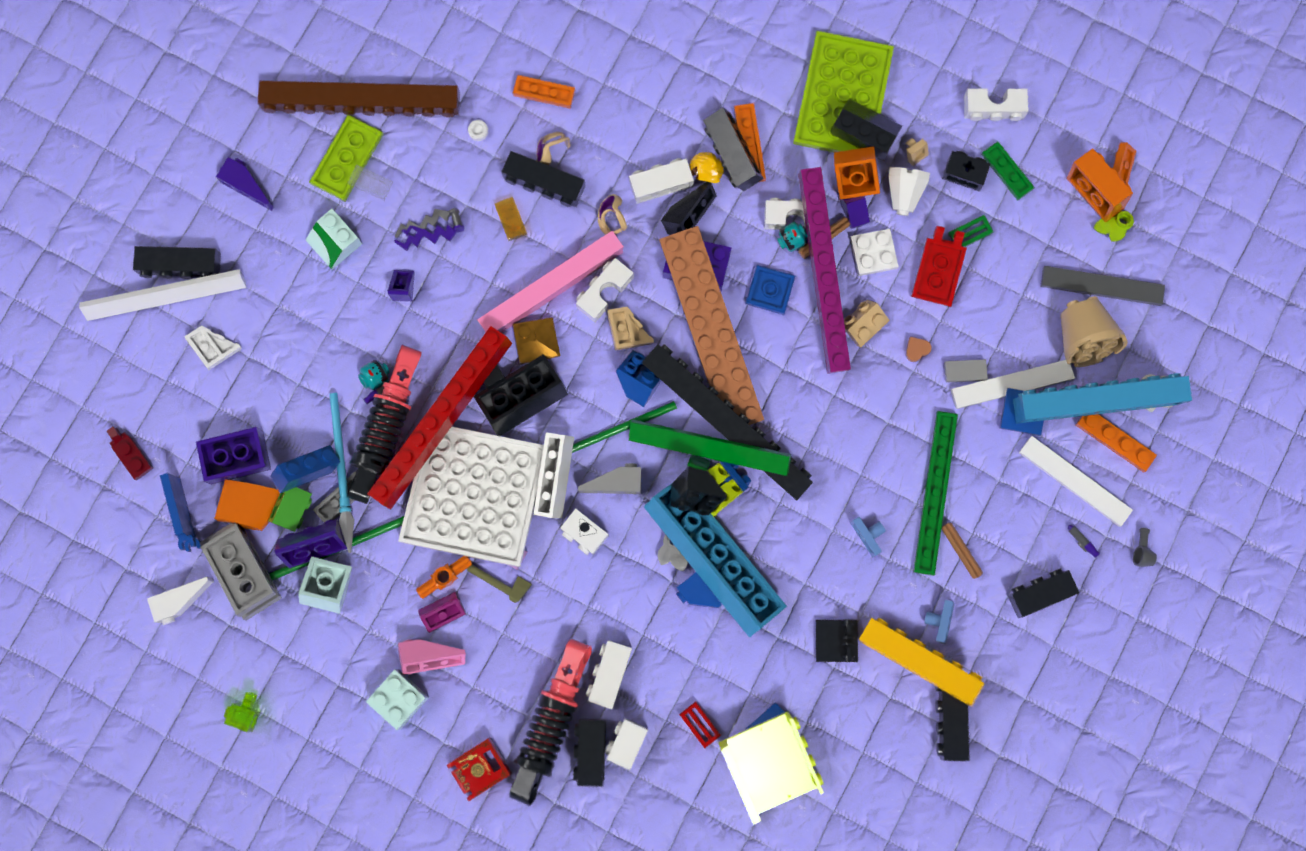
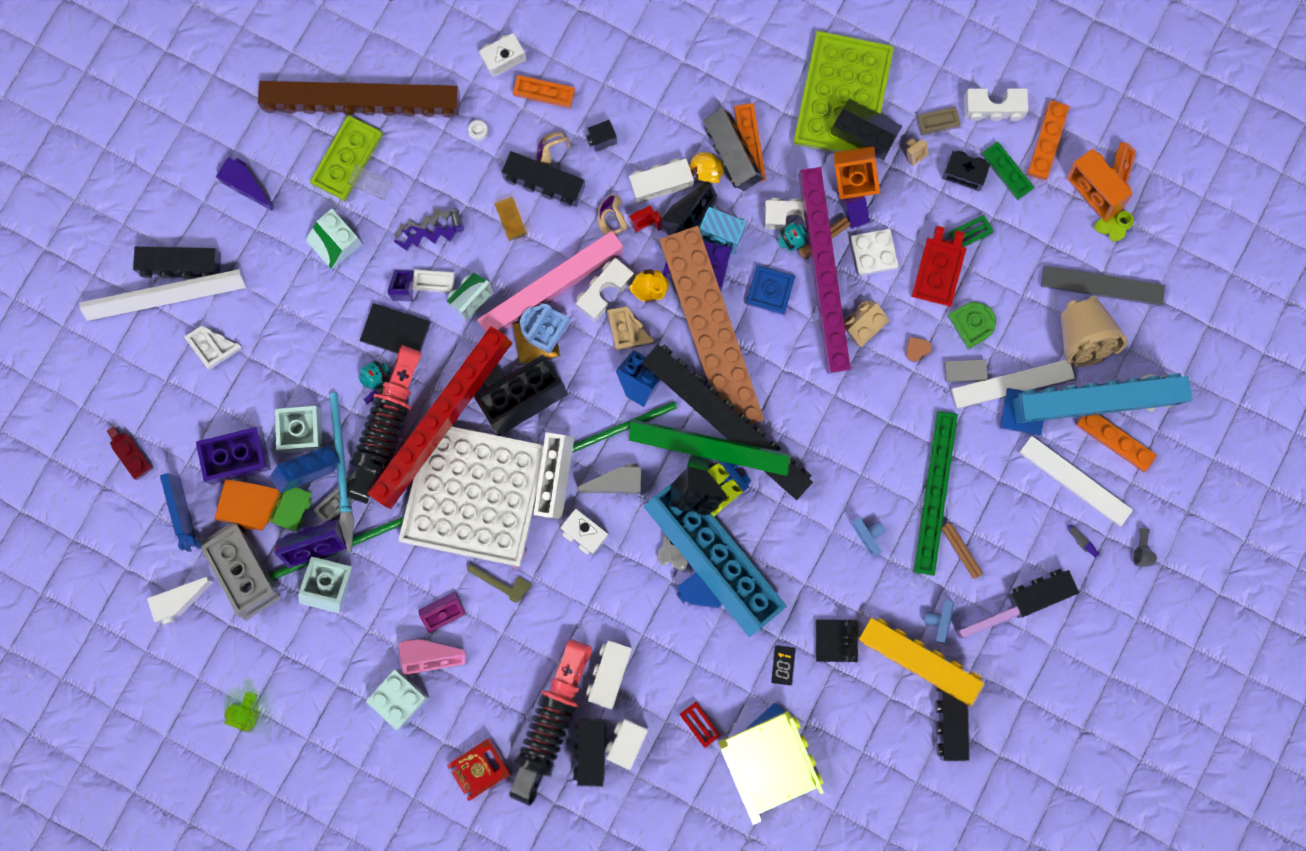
orange axle [416,556,472,599] -> none
white cone [888,167,930,216] -> none
none -> light aqua brick [275,406,323,453]
none -> black tile [360,303,431,354]
none -> white tile [412,269,455,293]
none -> light aqua slope [446,272,494,322]
none -> white brick [479,33,526,78]
none -> light blue slope [520,304,571,354]
none -> black brick [586,119,617,152]
none -> red bracket [629,205,662,232]
none -> yellow hair [629,269,670,303]
none -> medium azure container [699,207,746,255]
none -> black sticker [771,646,796,685]
none -> dark tan tile [916,107,961,136]
none -> bright green tile [947,302,996,350]
none -> lavender tile [956,607,1020,638]
none -> orange plate [1027,100,1070,181]

